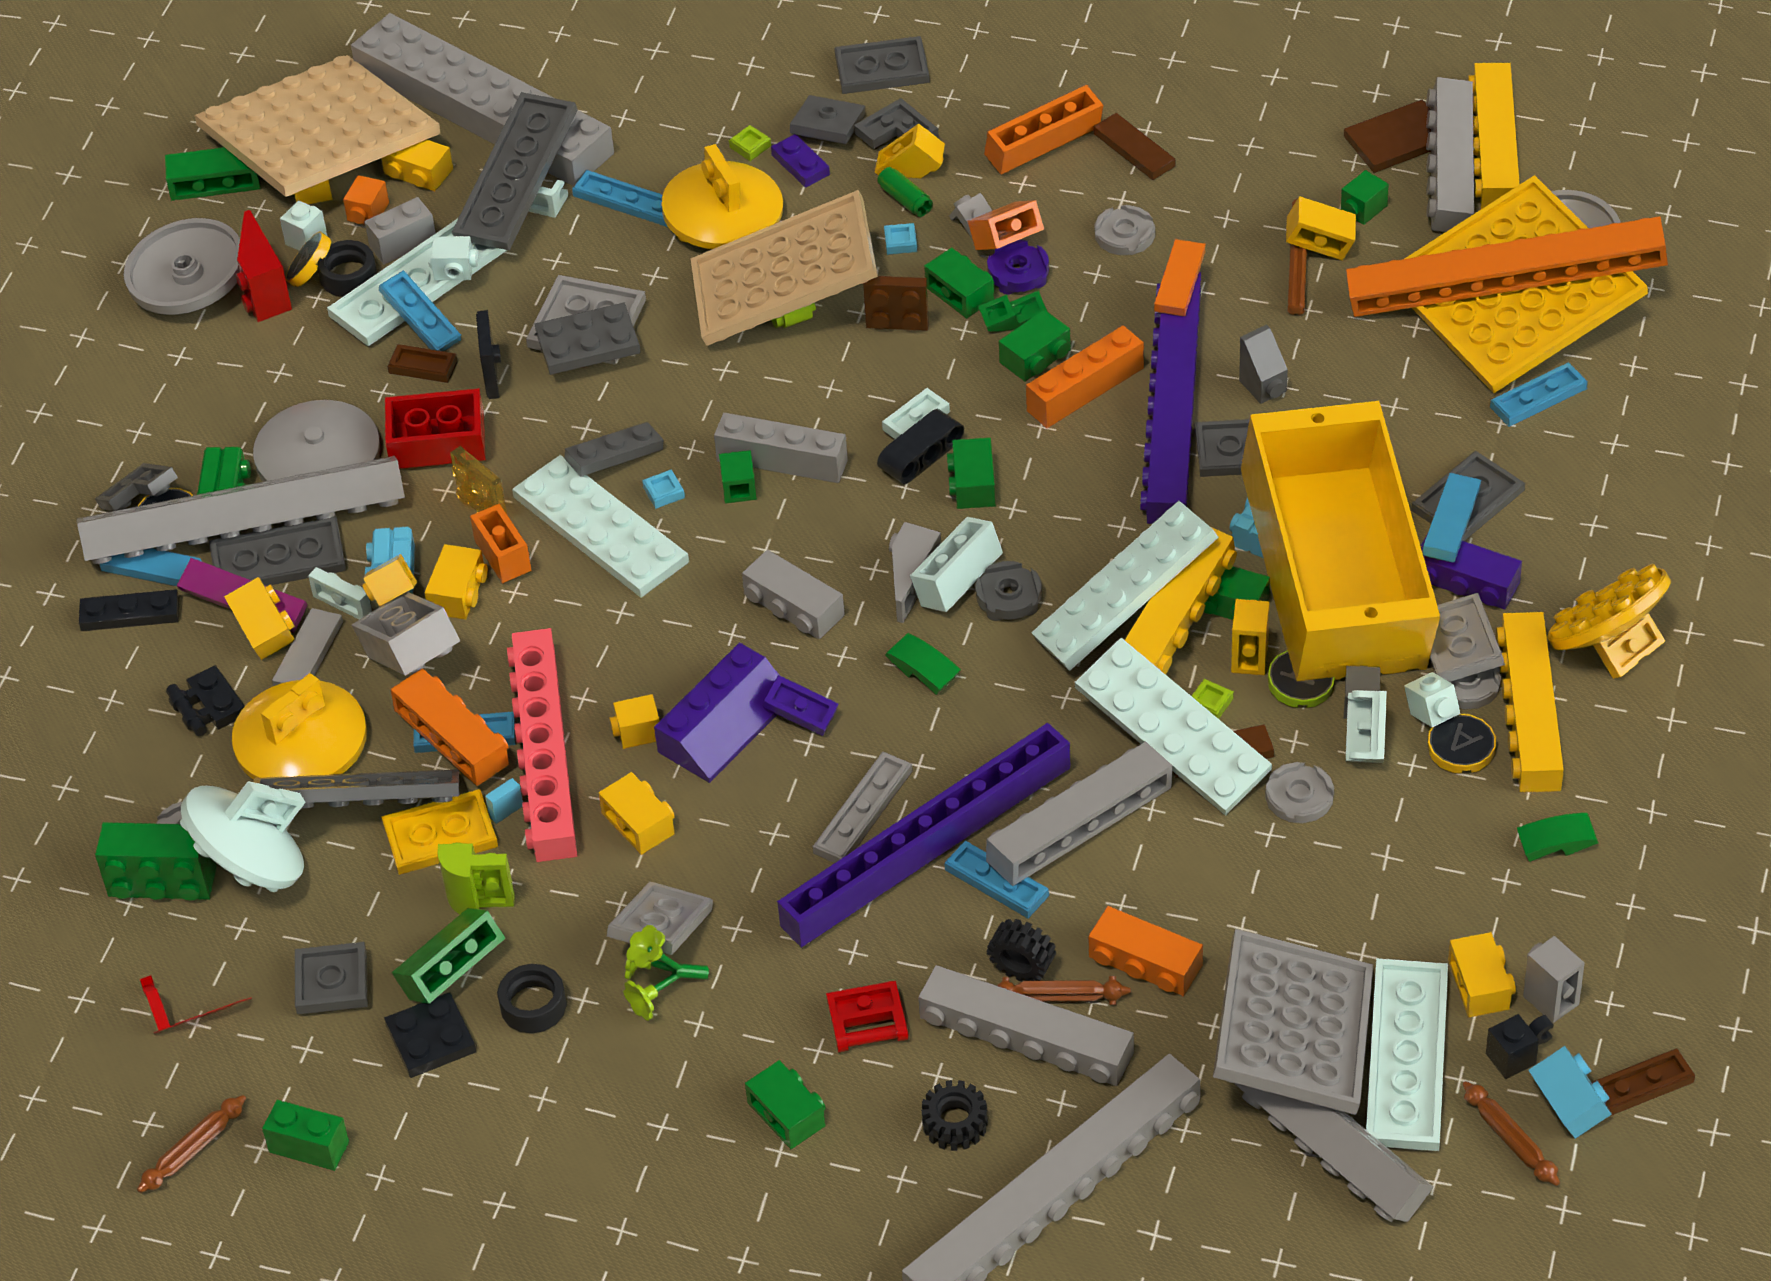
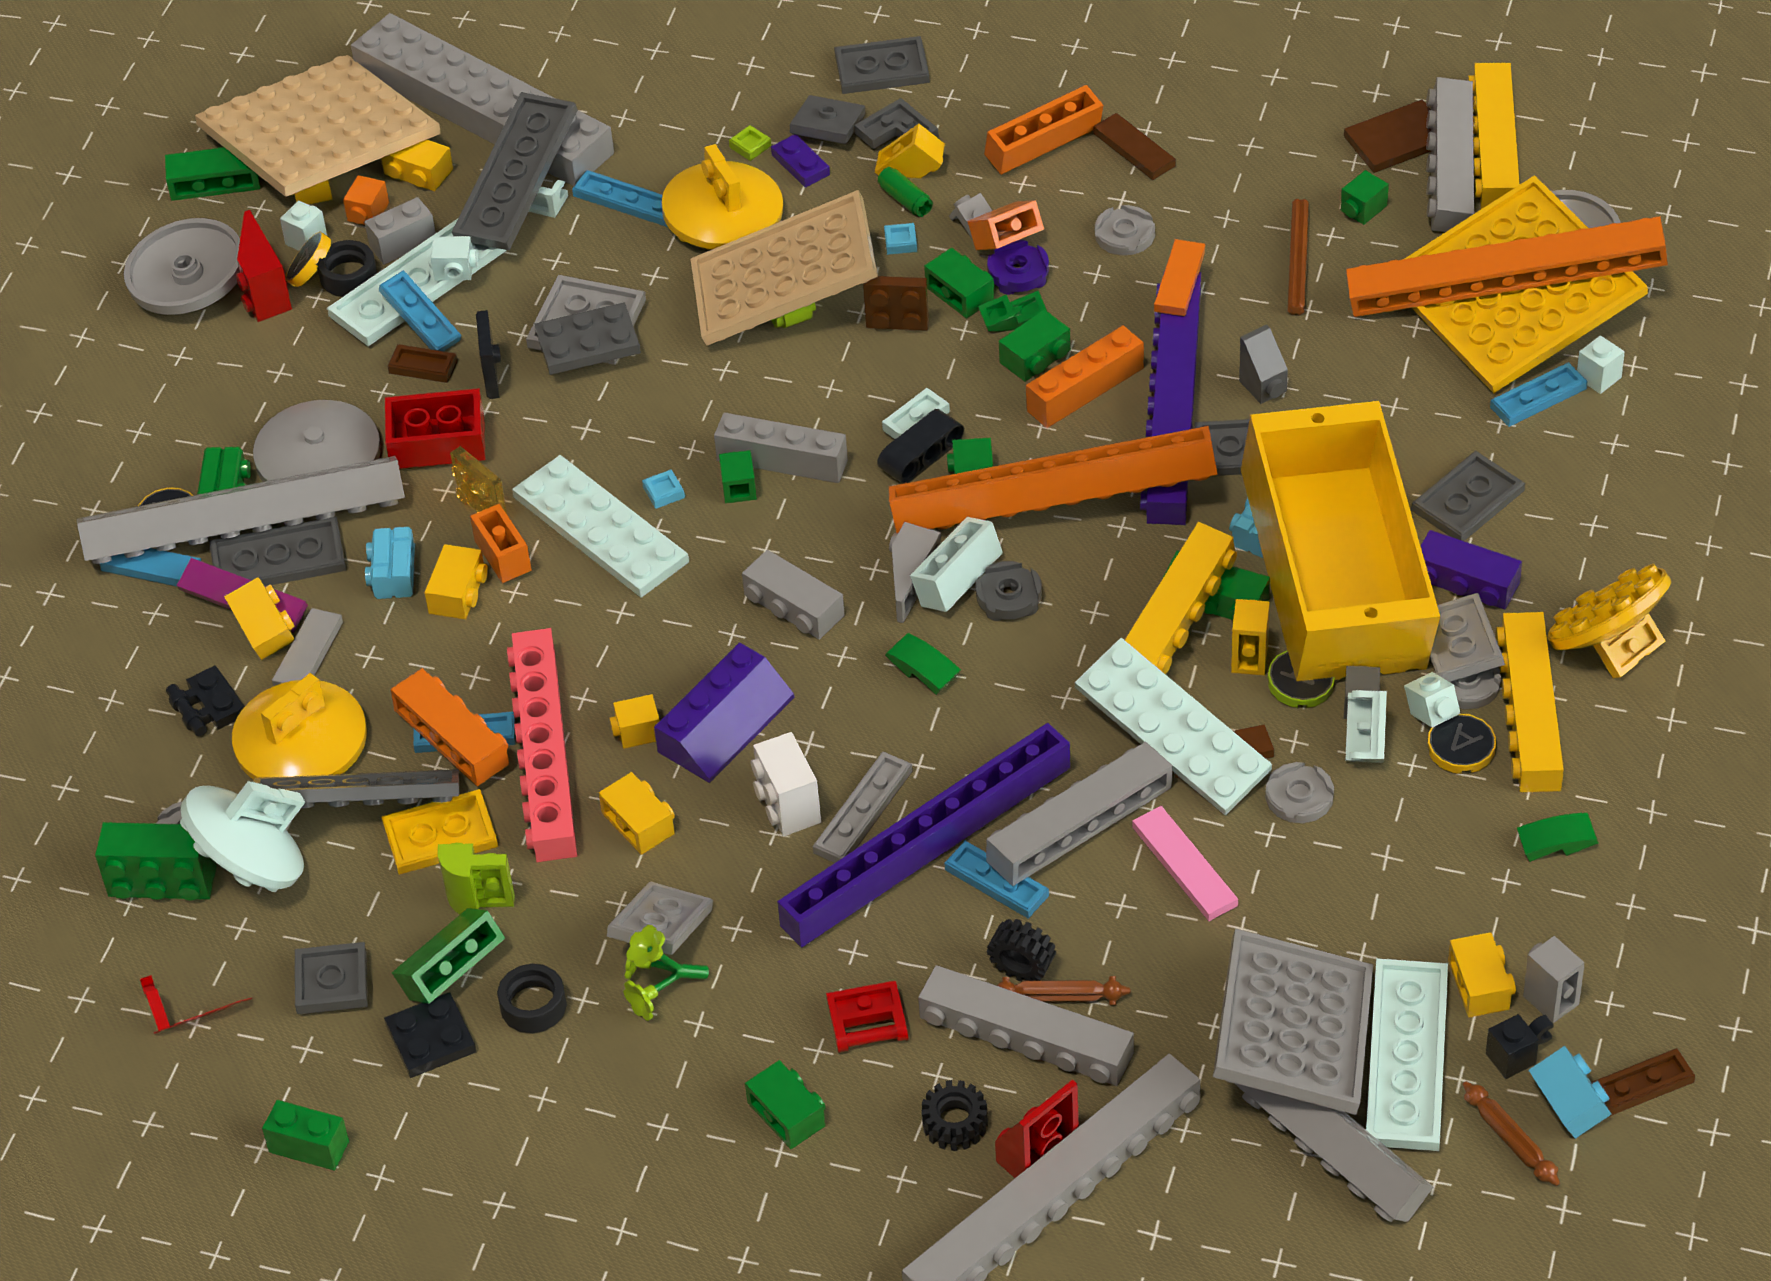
black plate [79,589,180,631] -> none
dark grey plate [95,463,178,511] -> none
dark orange wheel [137,1095,246,1193] -> none
light aqua plate [308,567,372,620] -> none
light grey brick [352,592,460,676] -> none
yellow brick [363,554,417,606] -> none
medium azure tile [485,778,523,824] -> none
dark grey plate [564,422,664,477] -> none
dark purple plate [763,675,839,736] -> none
light aqua plate [1031,501,1219,671] -> none
orange brick [1088,906,1203,996] -> none
lime tile [1192,679,1234,719] -> none
yellow brick [1286,196,1356,261] -> none
dark azure tile [1422,473,1481,562] -> none
none -> white brick [751,732,821,837]
none -> orange brick [889,426,1218,533]
none -> red slope [995,1079,1079,1178]
none -> bright pink tile [1132,806,1238,921]
none -> light aqua brick [1577,335,1625,394]

